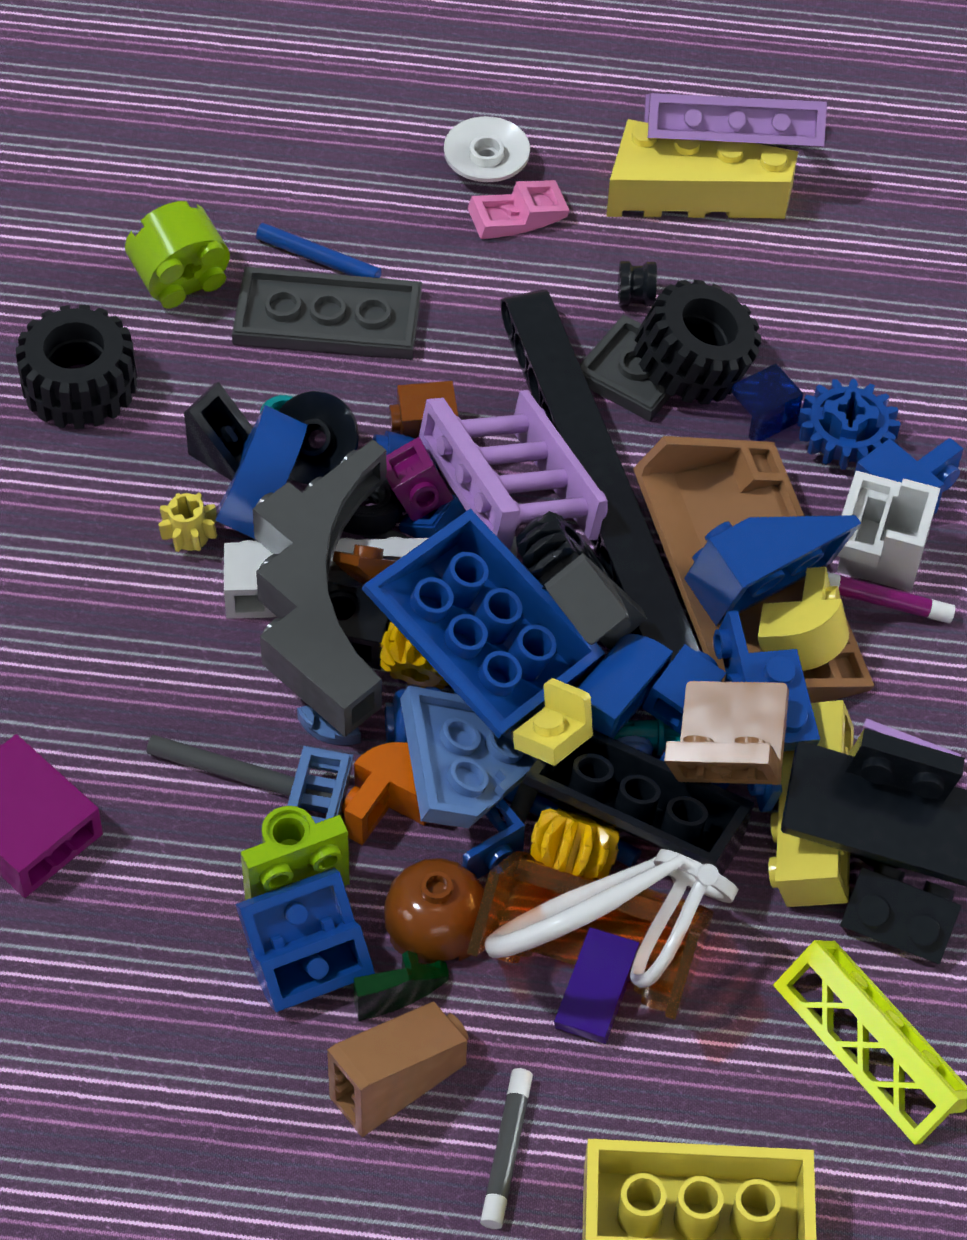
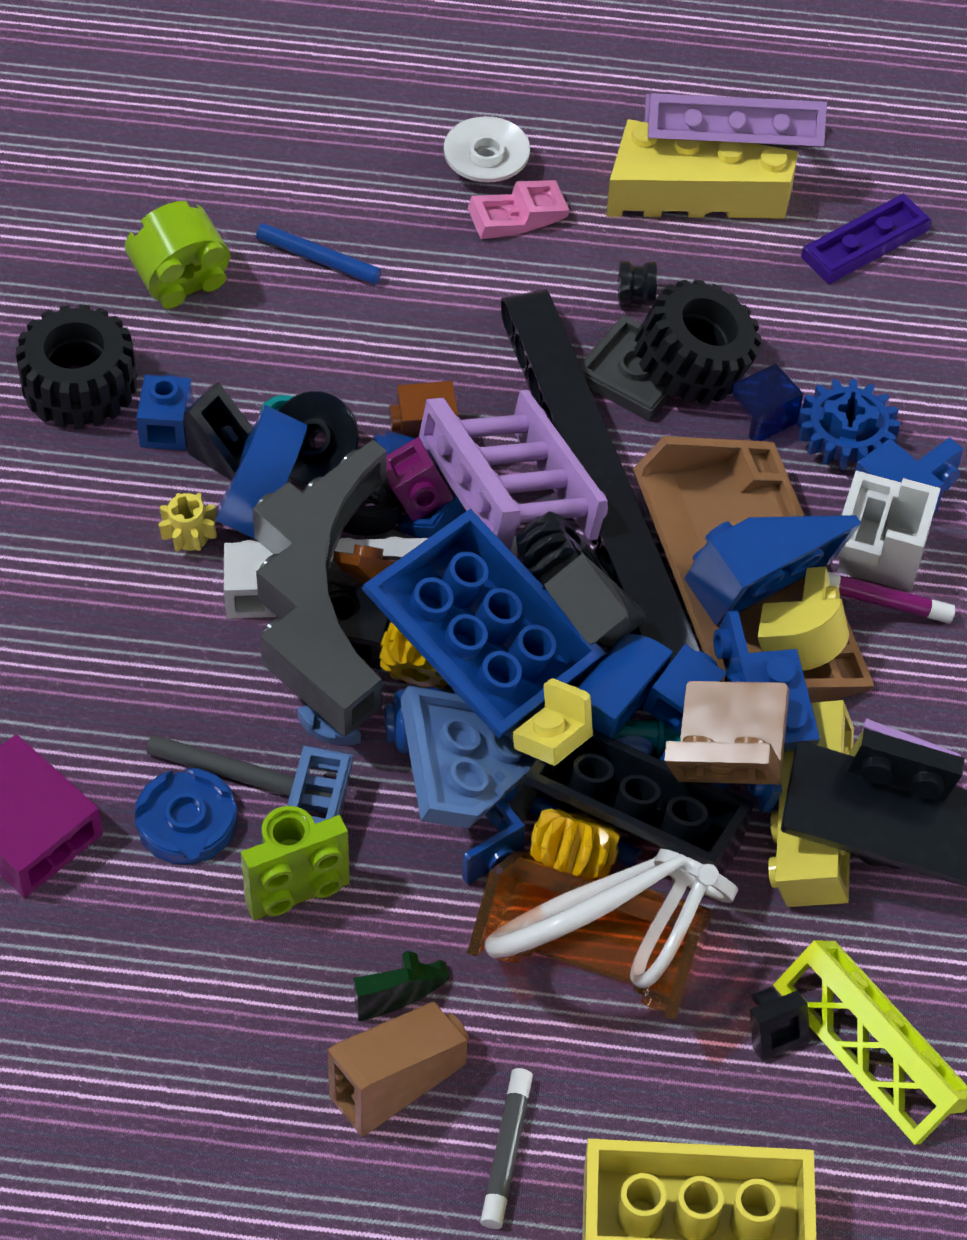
dark grey tile [232,267,422,360] -> none
blue brick [235,867,375,1012] -> none
orange brick [341,742,427,846] -> none
dark orange cylinder [384,858,489,964] -> none
dark purple tile [554,927,640,1044] -> none
black bracket [840,862,962,965] -> none
none -> blue tile [135,768,238,864]
none -> blue brick [136,375,193,451]
none -> black tile [749,987,810,1061]
none -> dark purple tile [801,193,932,285]

